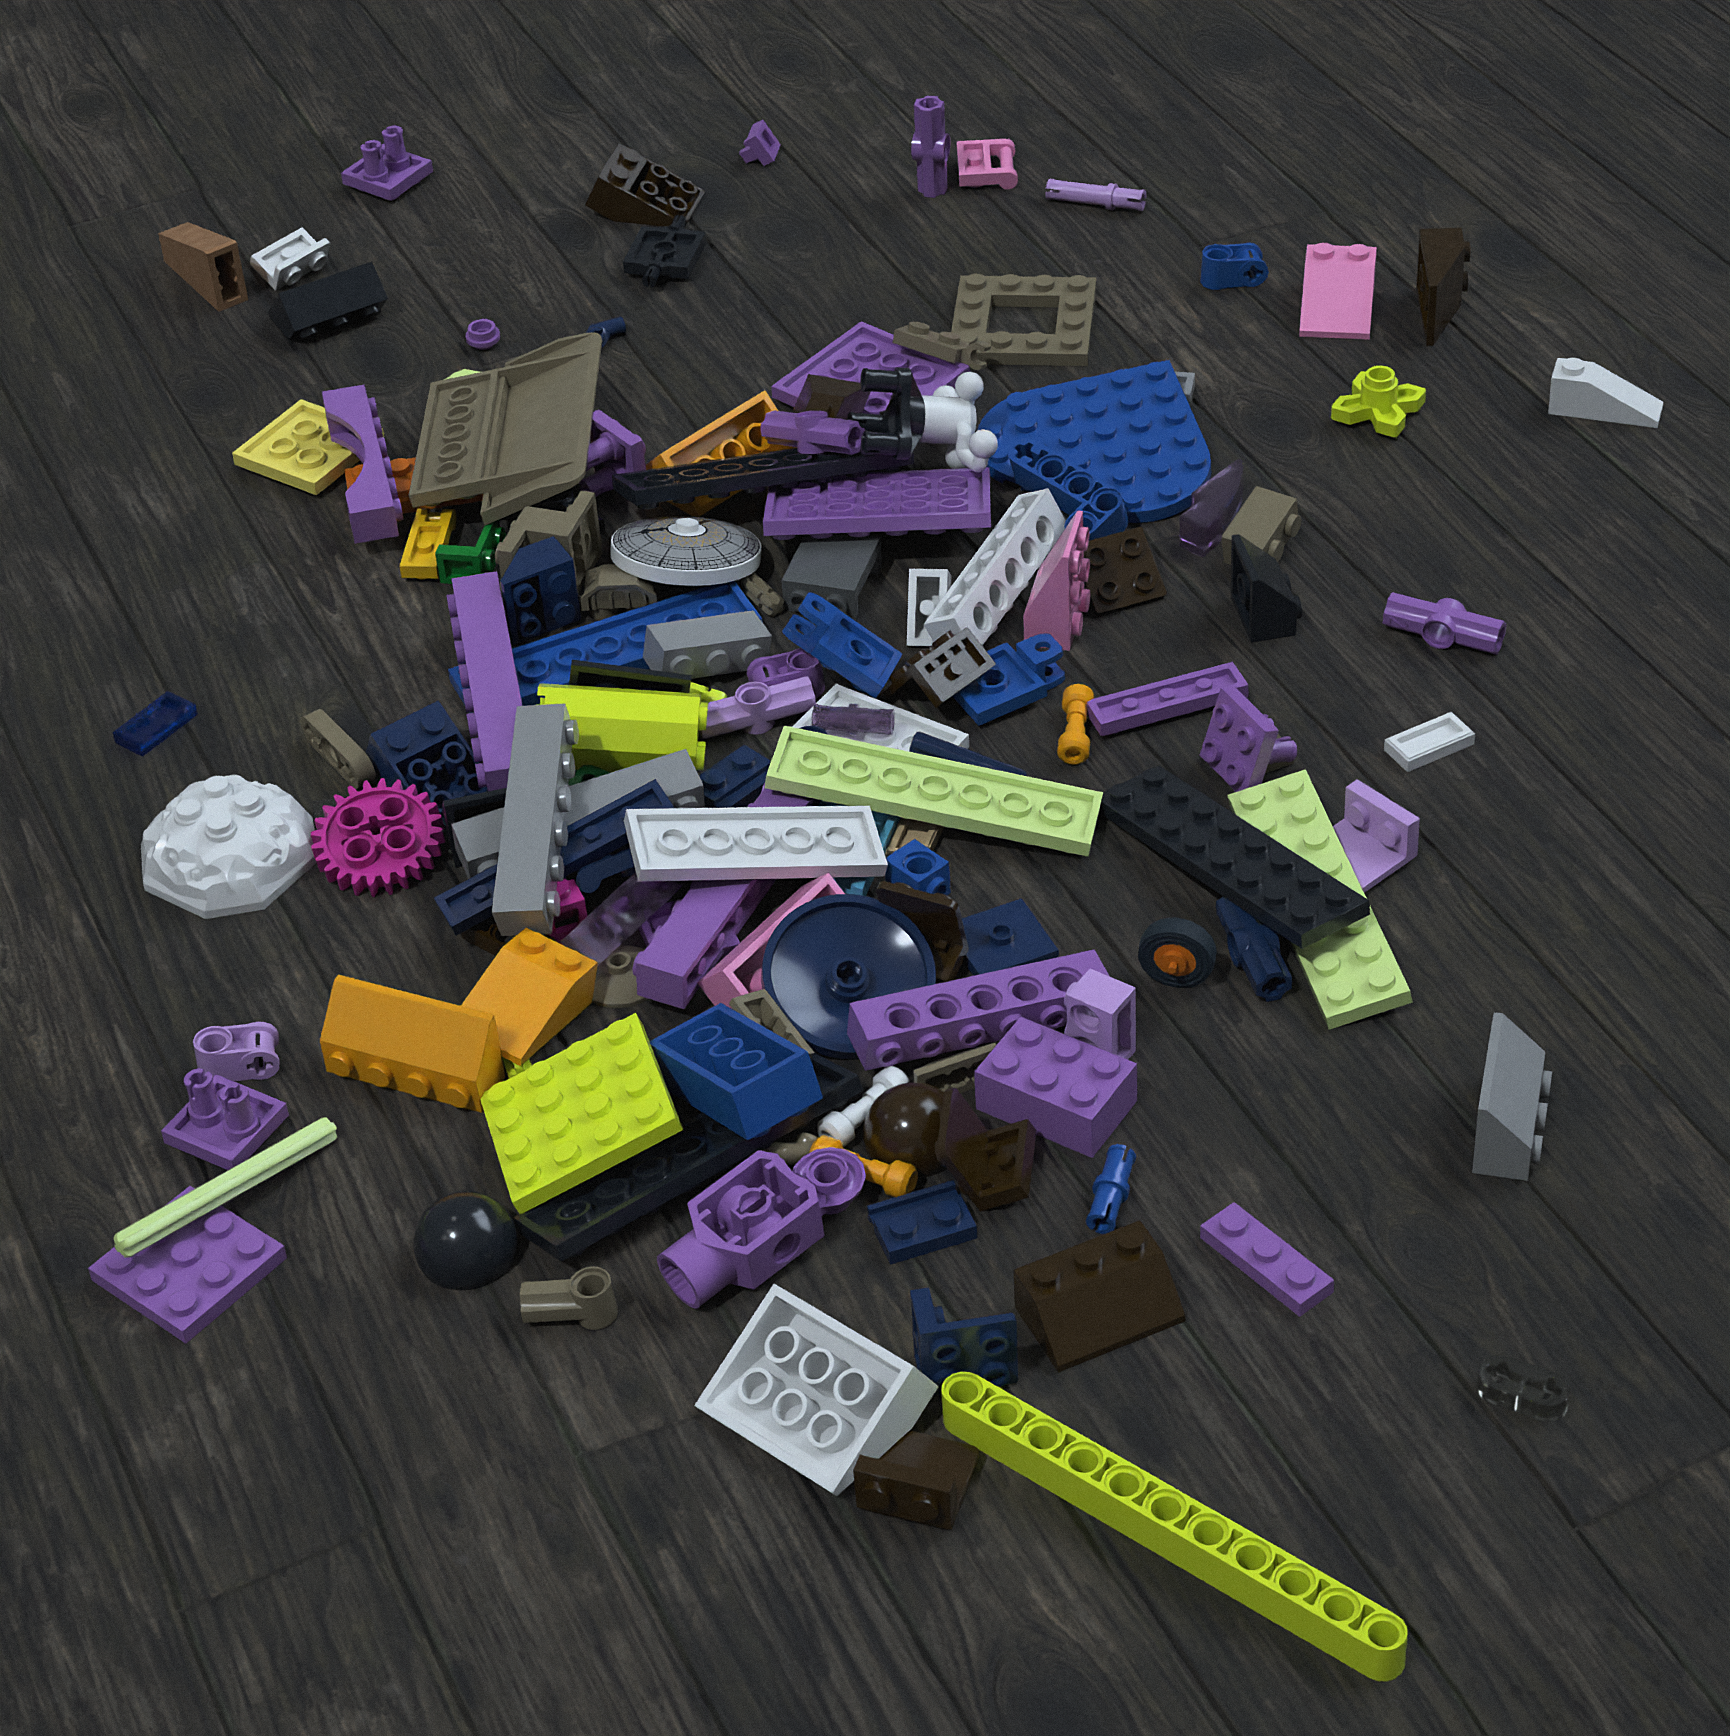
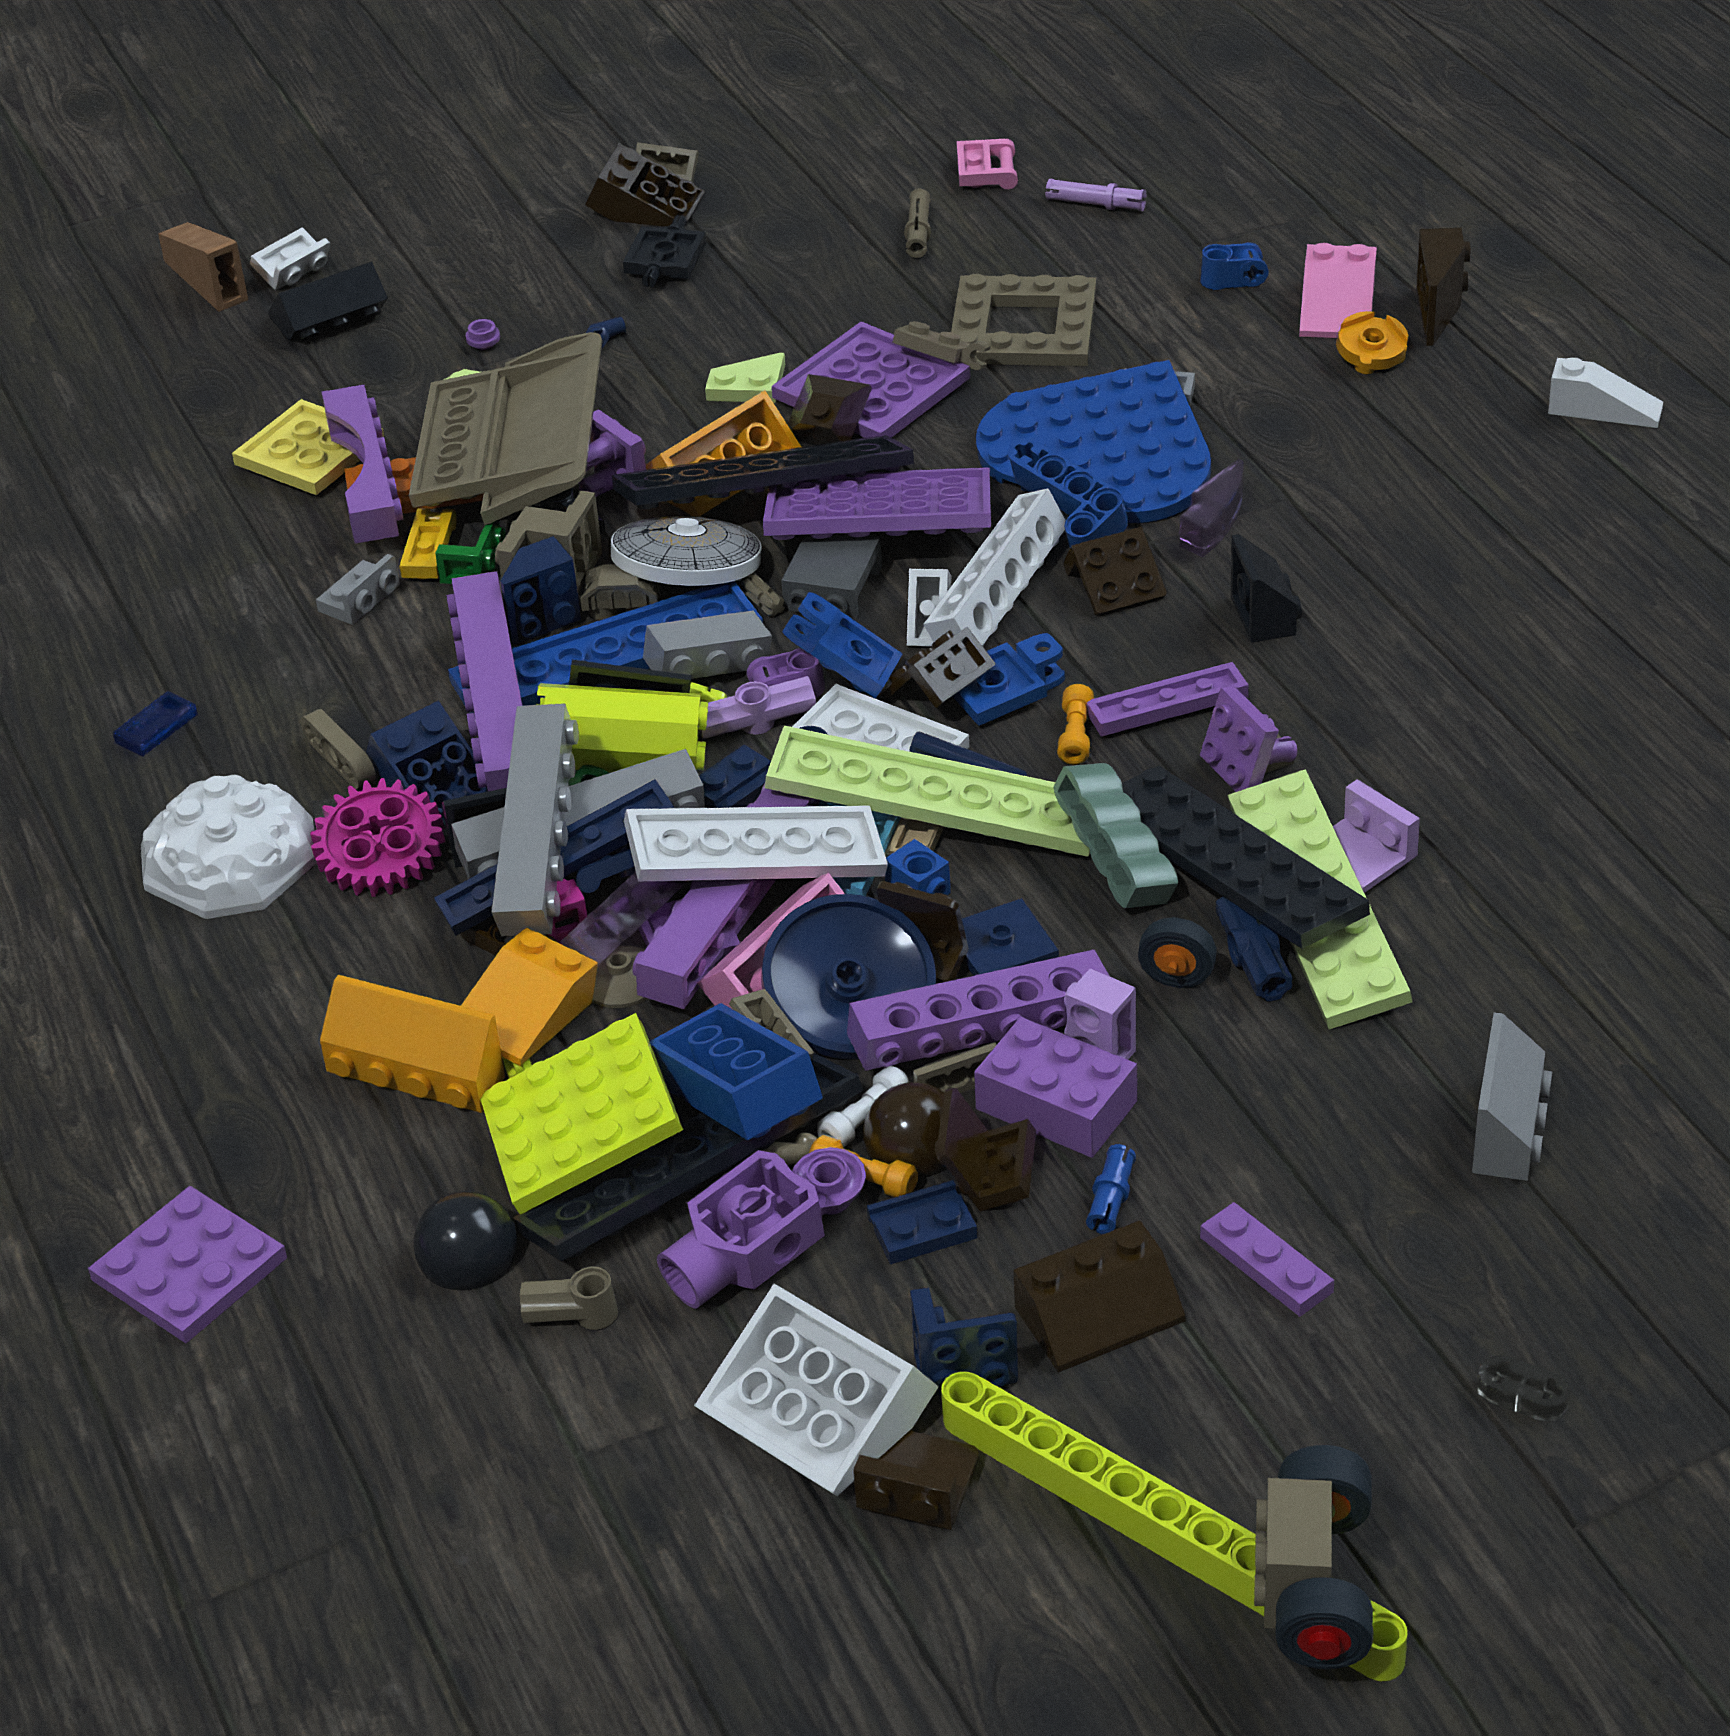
yellowish green axle [113,1117,337,1258] -> none
medium lavender plate [161,1068,289,1170] -> none
lavender piece [193,1022,280,1081] -> none
medium lavender plate [341,126,433,201] -> none
medium lavender tile [739,120,781,166] -> none
medium lavender piece [761,411,865,455] -> none
clear purple pin [812,703,895,736] -> none
wheel [847,367,998,473] -> none
medium lavender piece [911,96,950,198] -> none
bright pink slope [1023,511,1090,651] -> none
dark tan brick [1221,486,1301,565] -> none
neon yellow plant [1331,366,1426,437] -> none
medium lavender piece [1383,592,1506,655] -> none
white tile [1384,712,1475,772] -> none
none -> light grey bracket [316,554,400,625]
none -> dark tan slope [636,142,699,182]
none -> yellowish green wing [705,353,786,403]
none -> dark tan pin [904,188,931,258]
none -> sand green brick [1053,763,1178,908]
none -> brick [1254,1445,1373,1669]
none -> light orange plate [1336,311,1408,374]

